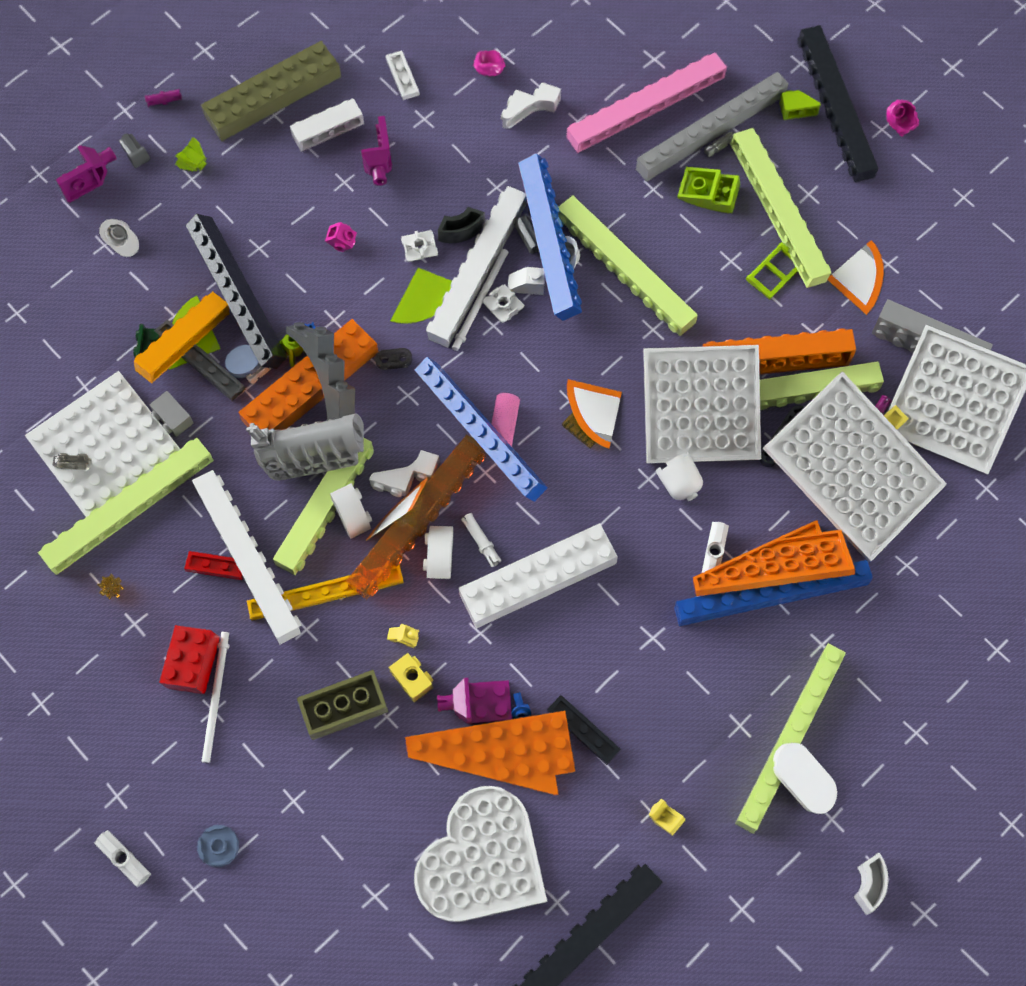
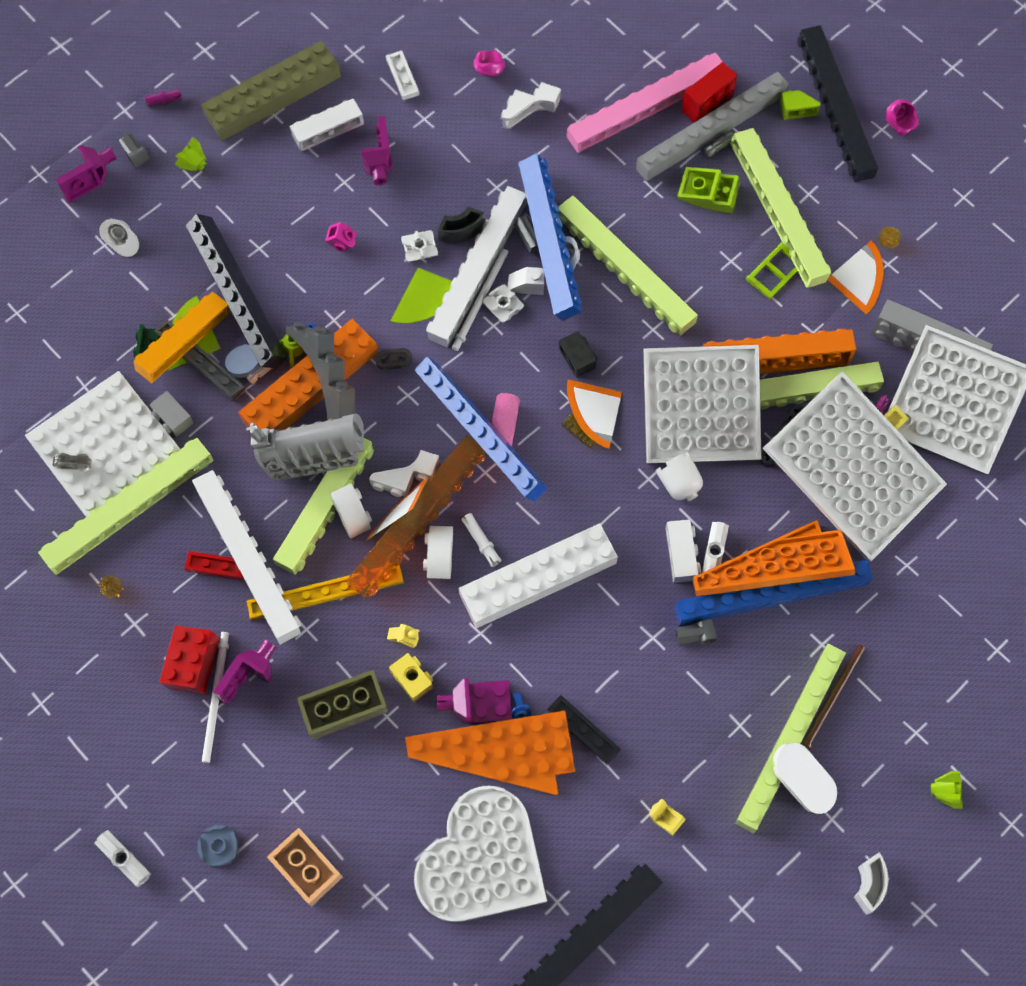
none -> magenta plate [213,639,277,705]
none -> light nougat brick [267,828,343,907]
none -> pearl dark grey brick [559,331,597,378]
none -> white brick [665,520,701,583]
none -> dark grey piece [675,620,717,646]
none -> red brick [681,62,737,123]
none -> reddish brown bar [800,645,866,750]
none -> clear yellow gear [878,226,901,250]
none -> lime brick [931,771,963,809]

